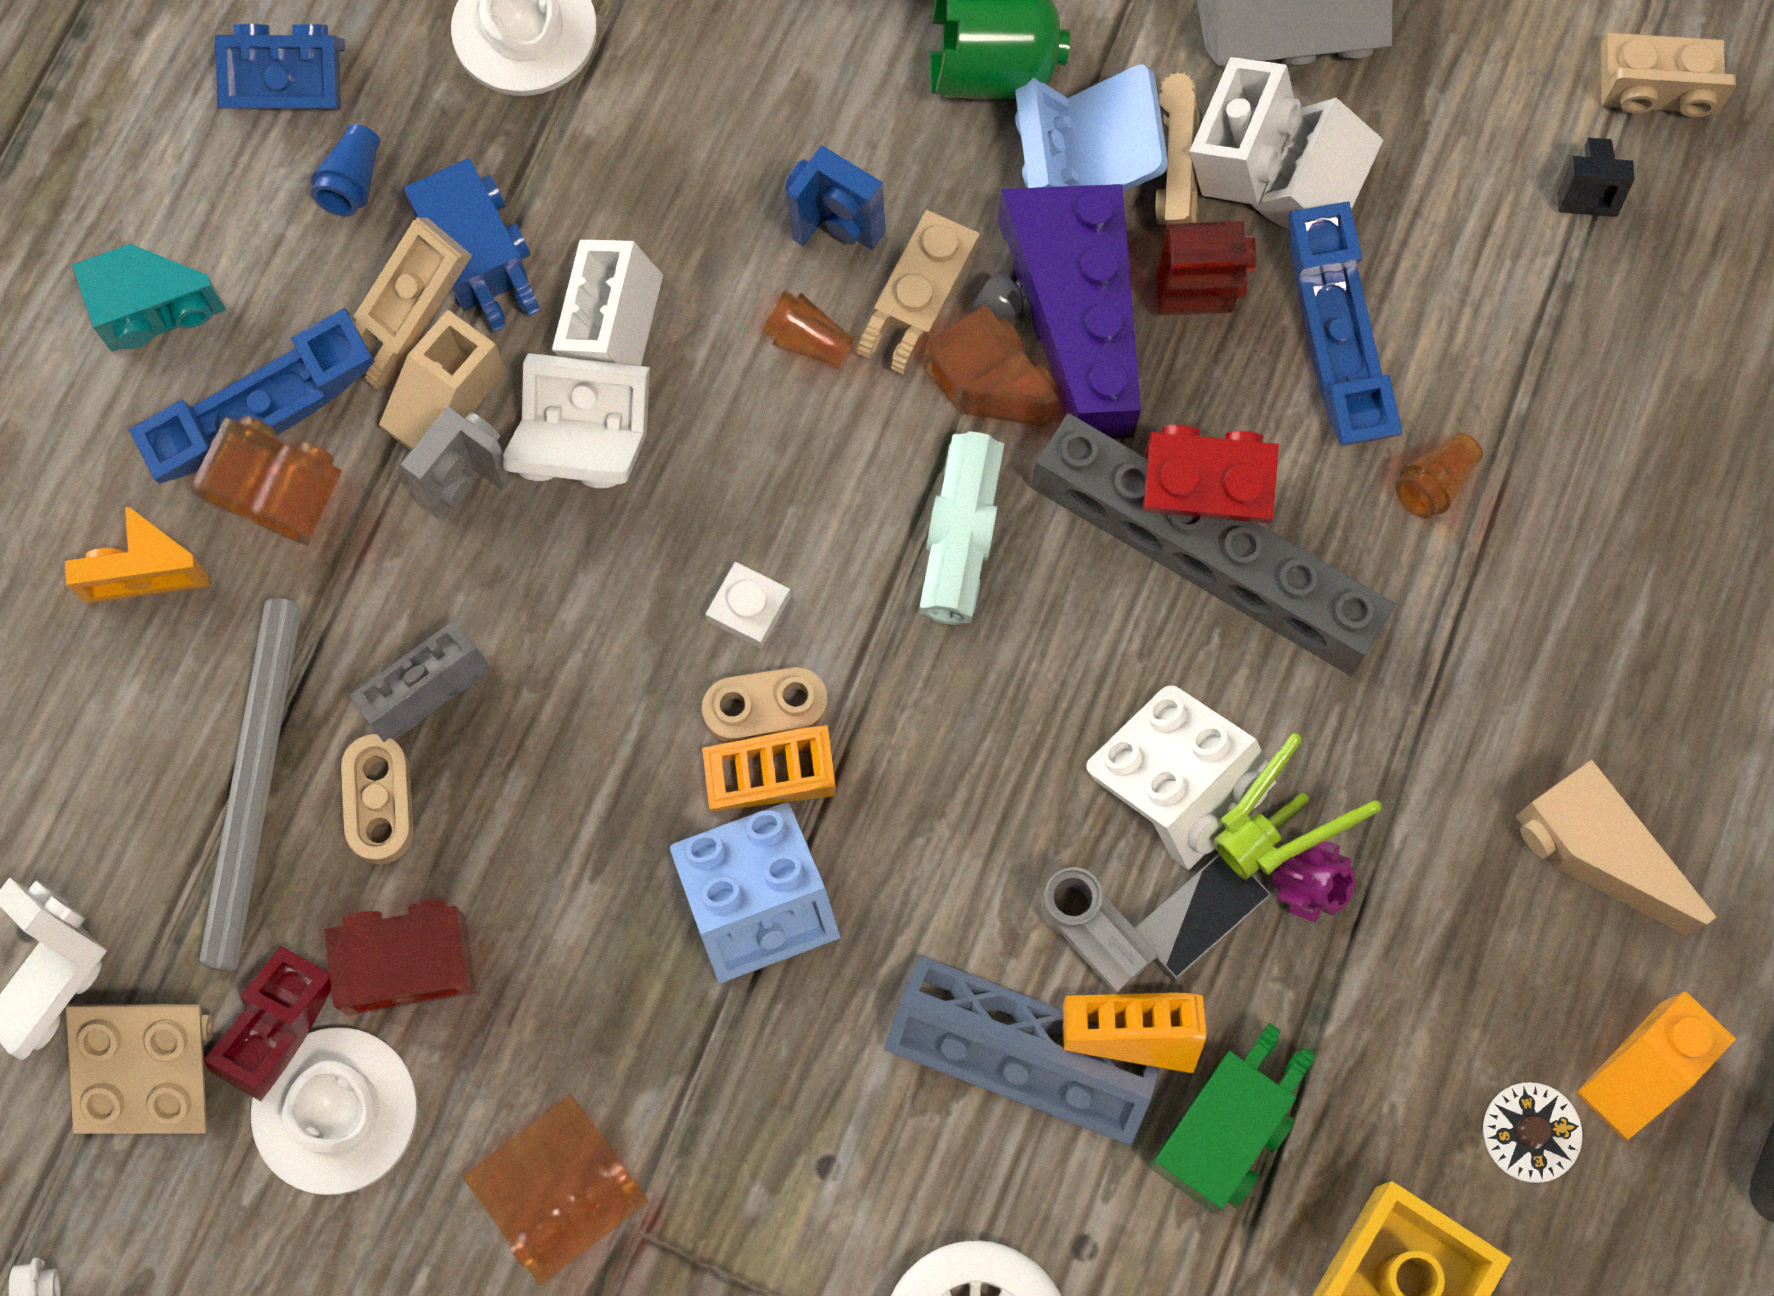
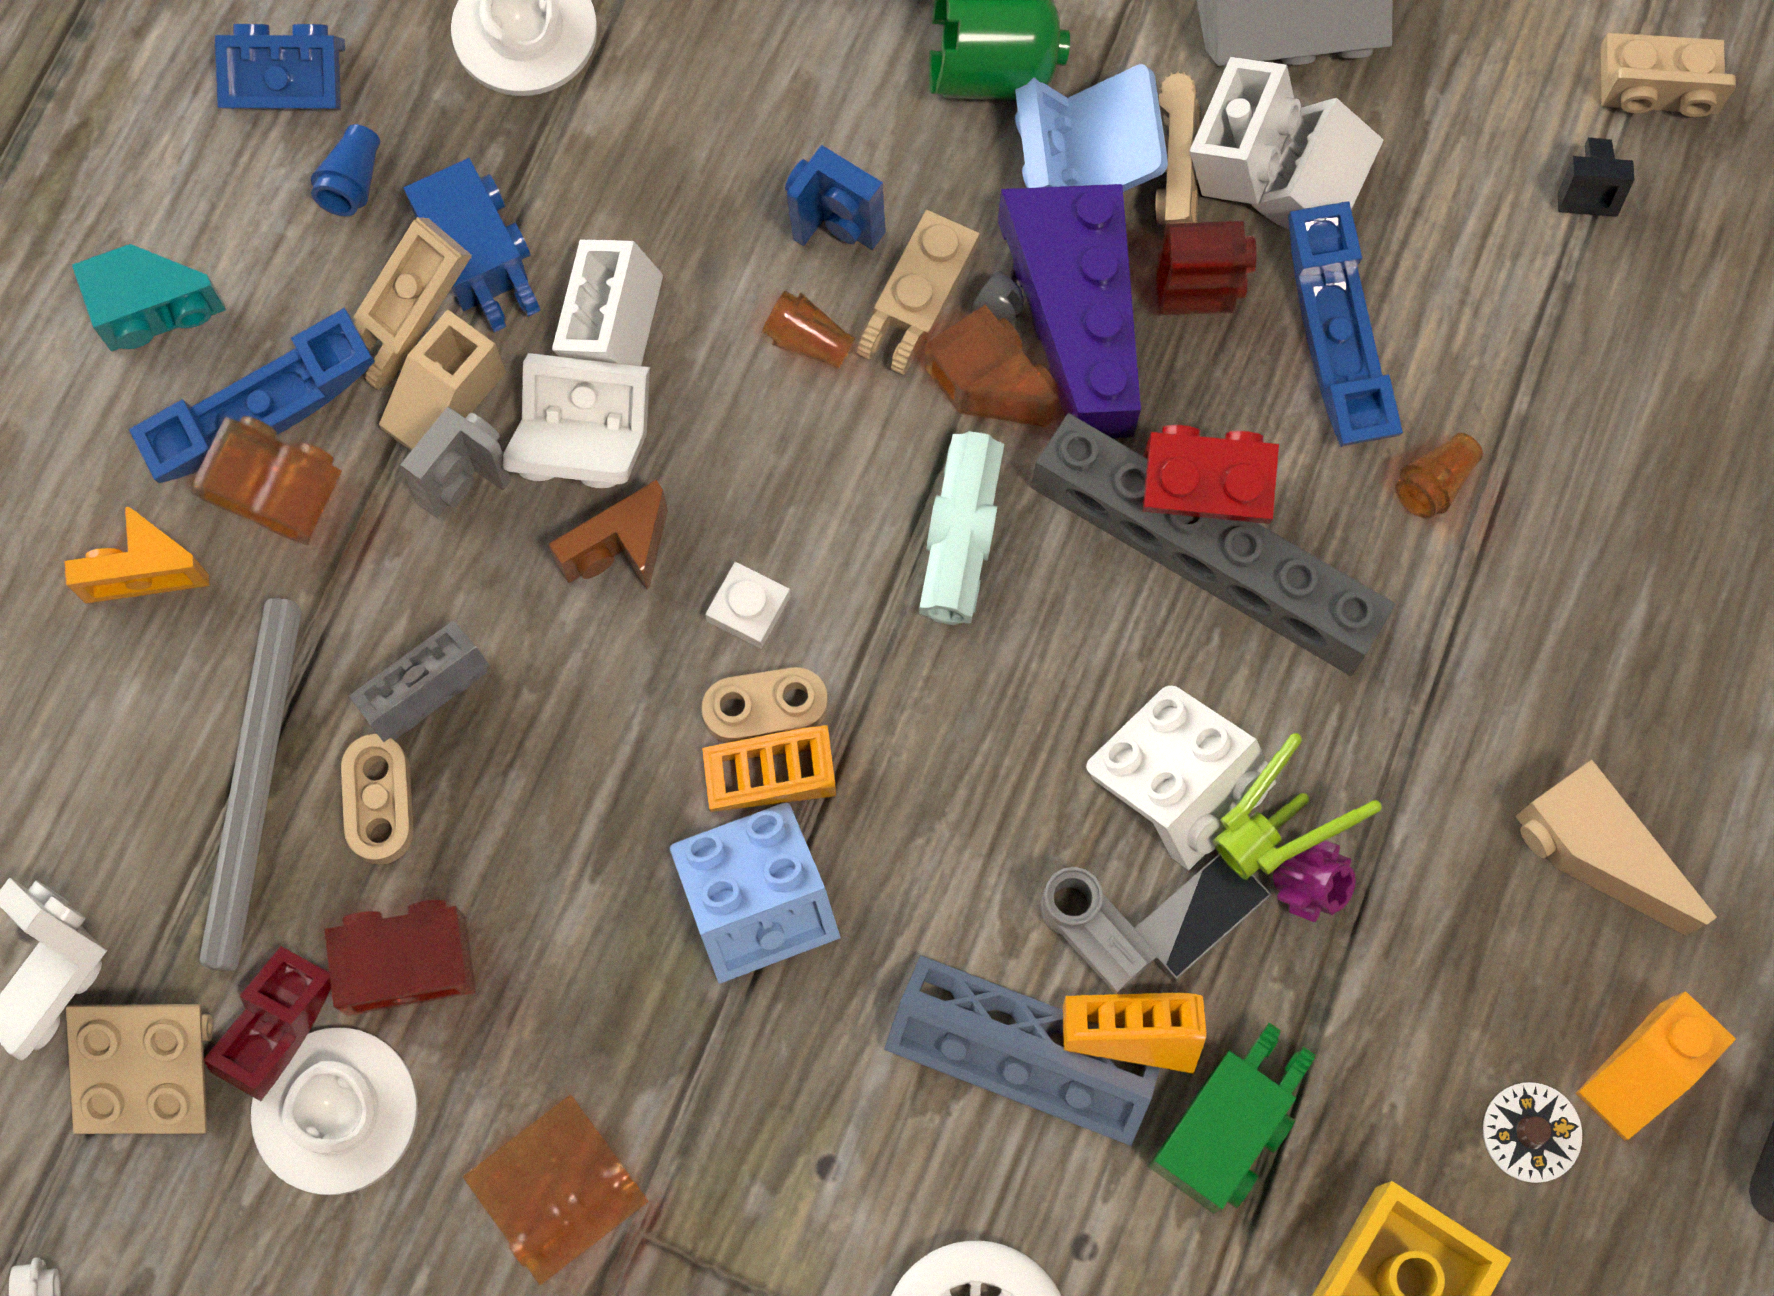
none -> dark orange slope [549,480,668,589]

